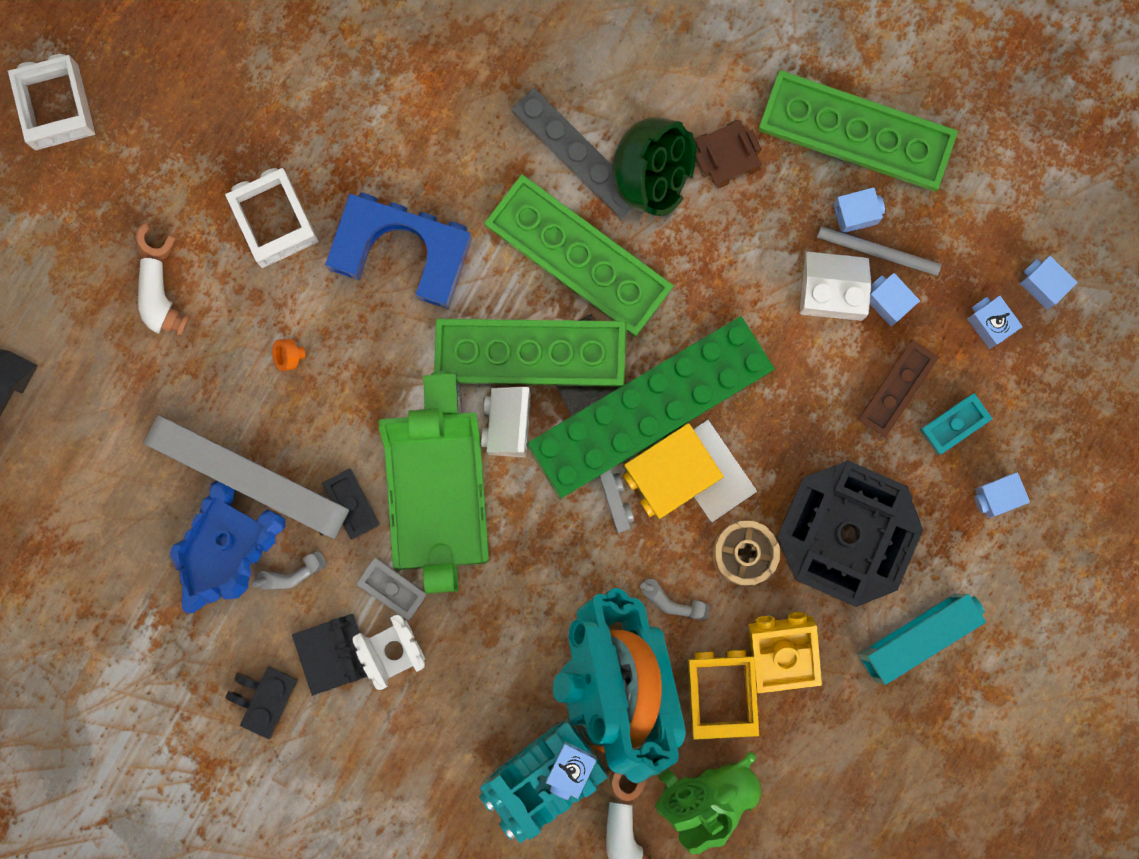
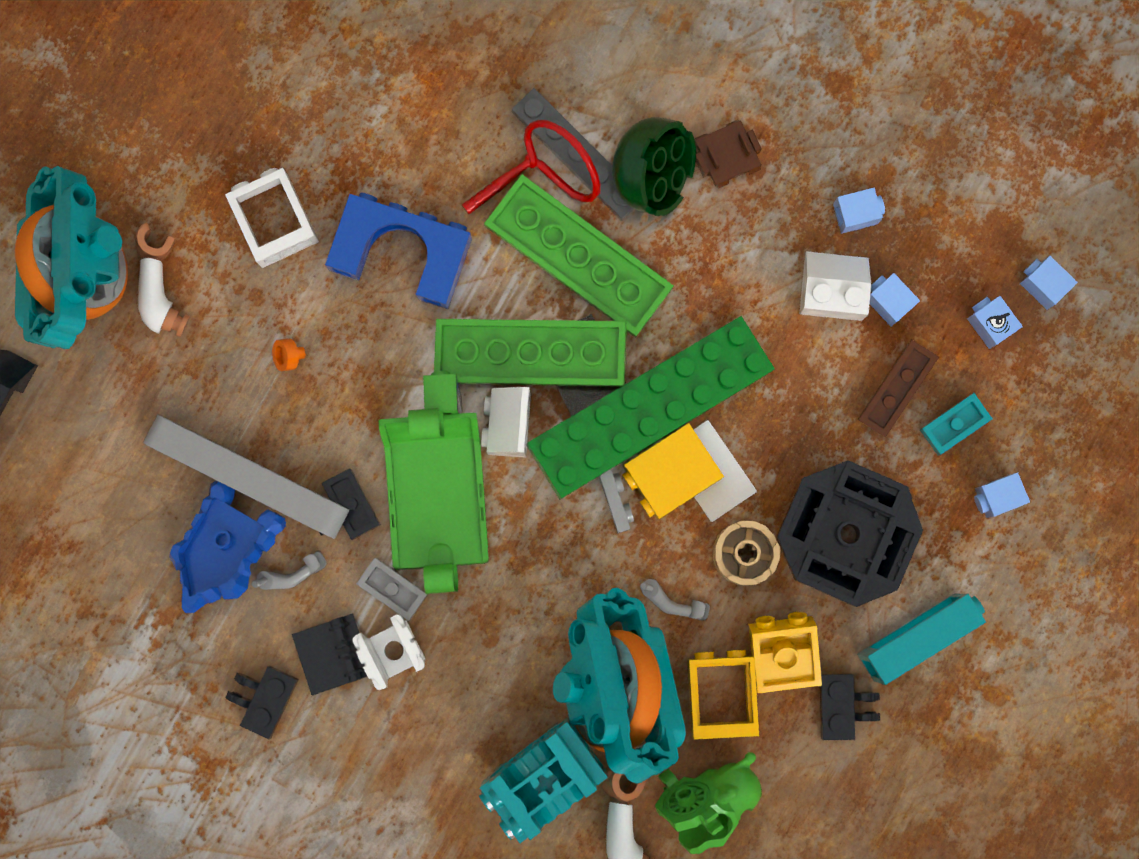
white window [8,54,96,150] -> none
light blue brick [546,741,597,800] -> none
bright green plate [758,70,958,192] -> none
light grey bar [817,226,942,276] -> none
none -> teal piece [15,166,128,349]
none -> red piece [462,120,601,215]
none -> black hinge [820,674,880,740]

